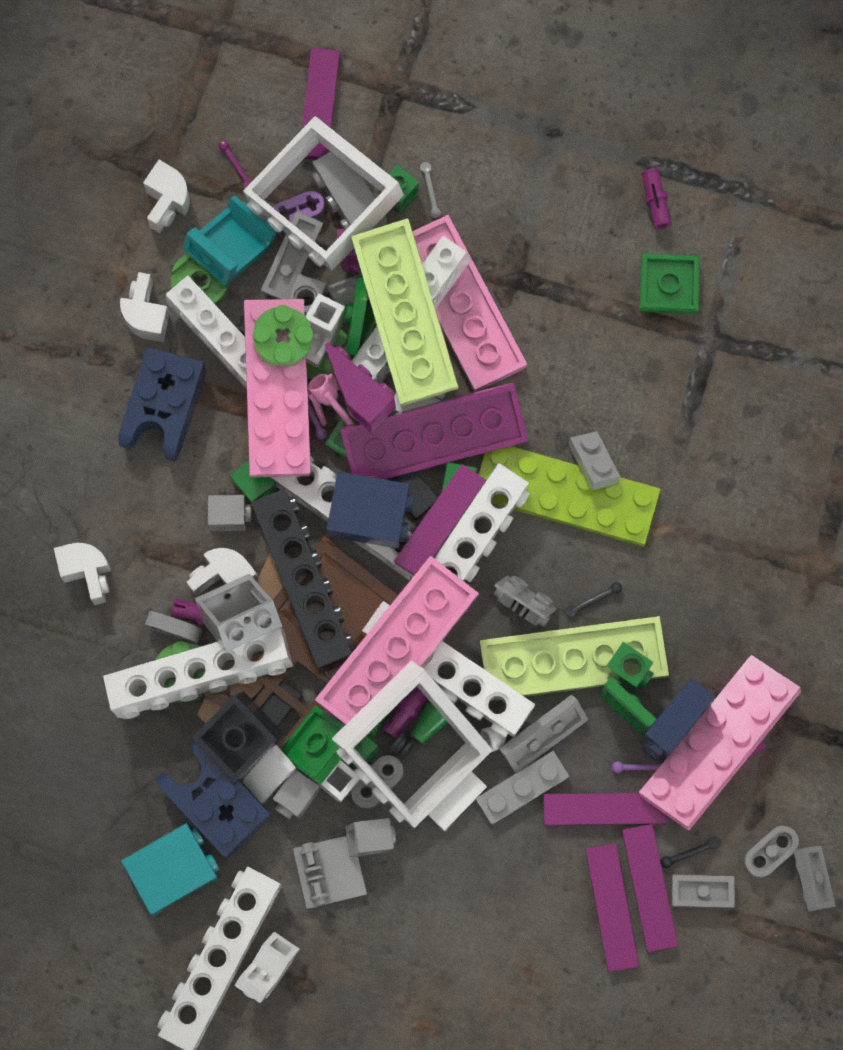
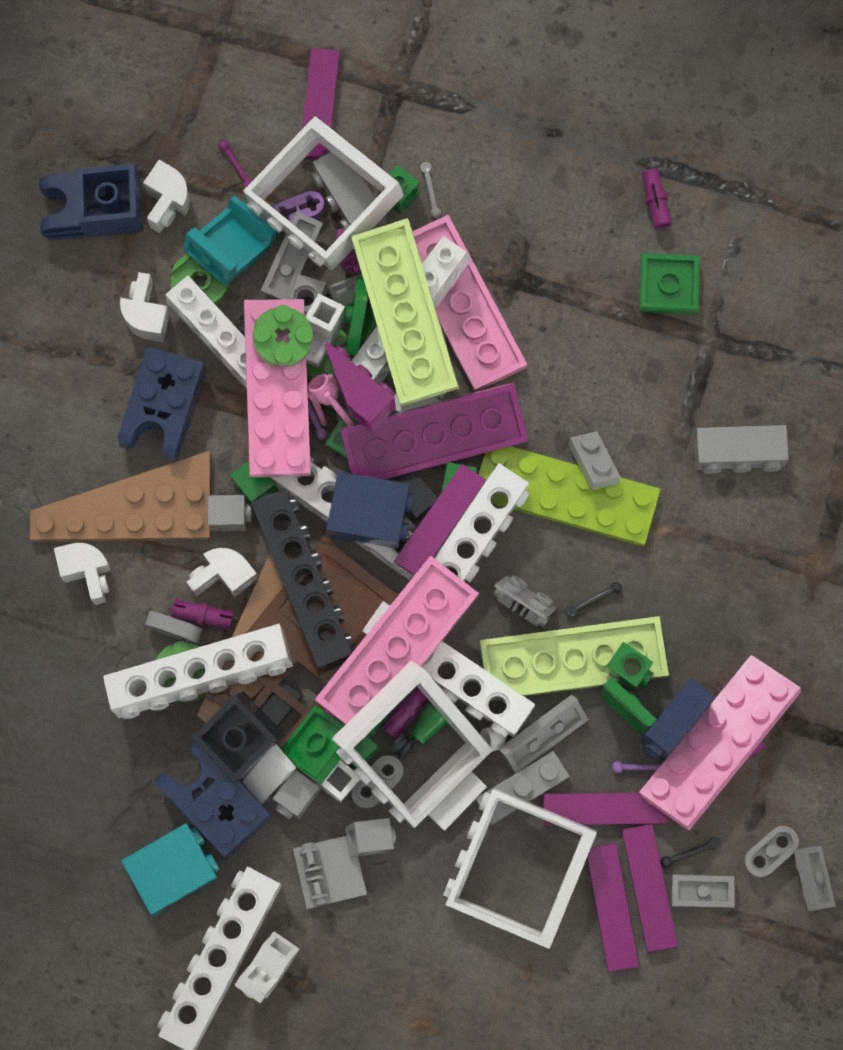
light grey window [195,574,282,652] -> none
none -> medium nougat wing [30,451,211,542]
none -> dark blue brick [39,164,143,240]
none -> white window [443,788,597,949]
none -> light grey brick [694,425,789,474]

